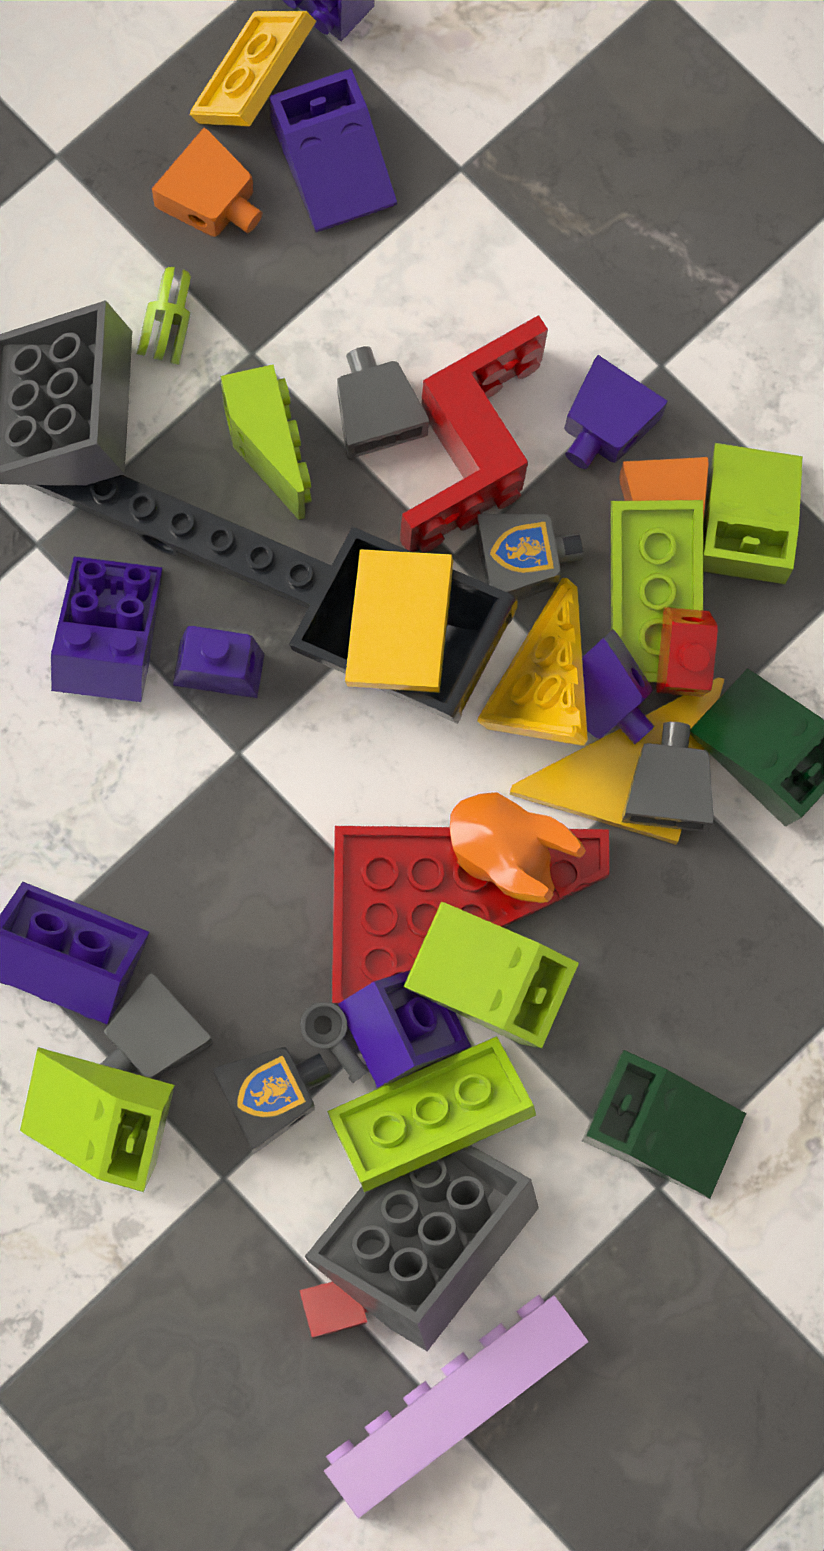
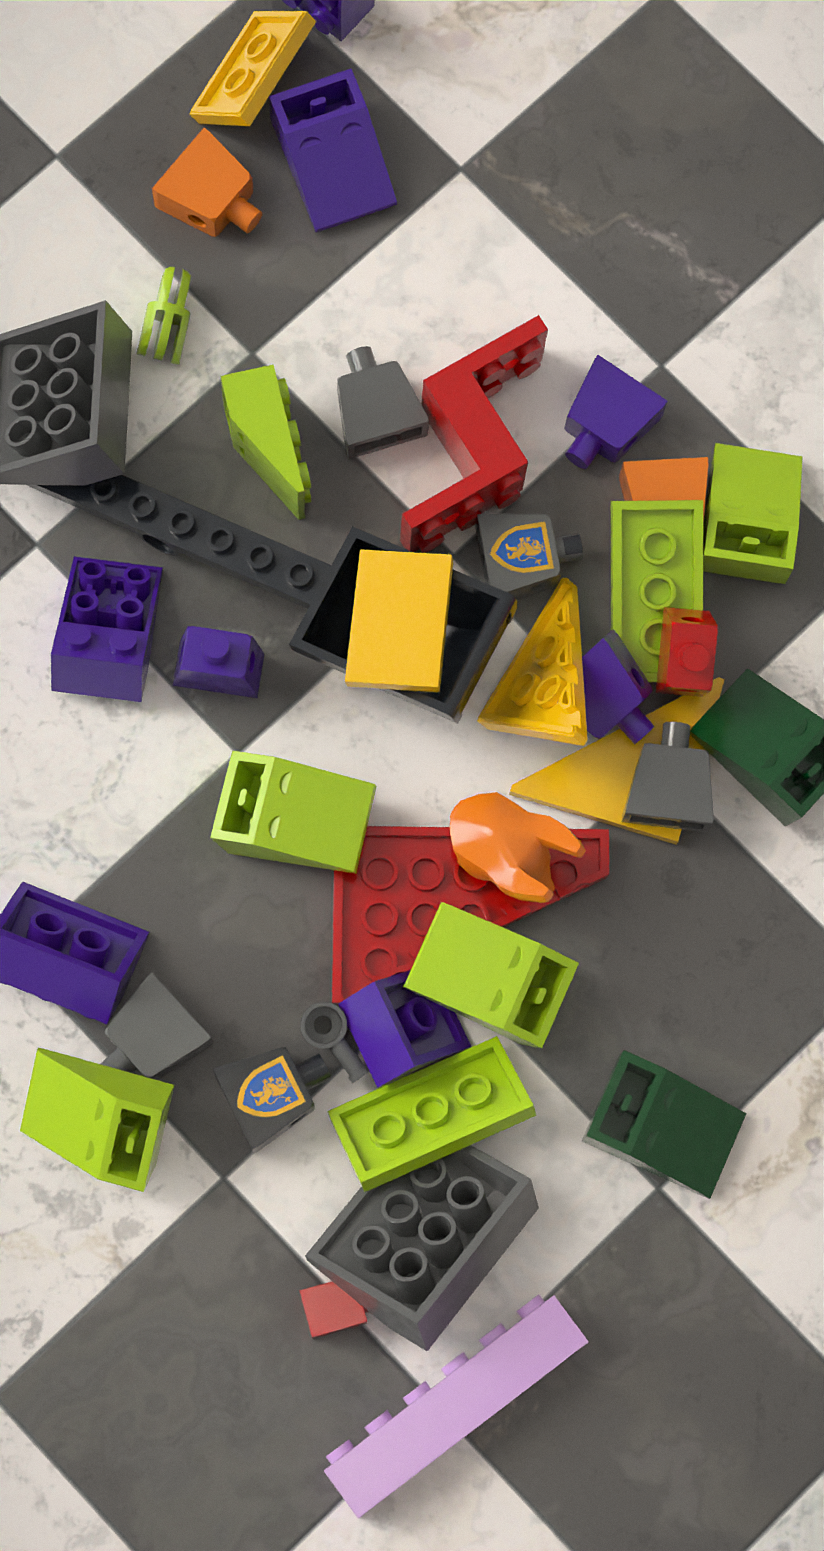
none -> lime slope [210,751,377,873]

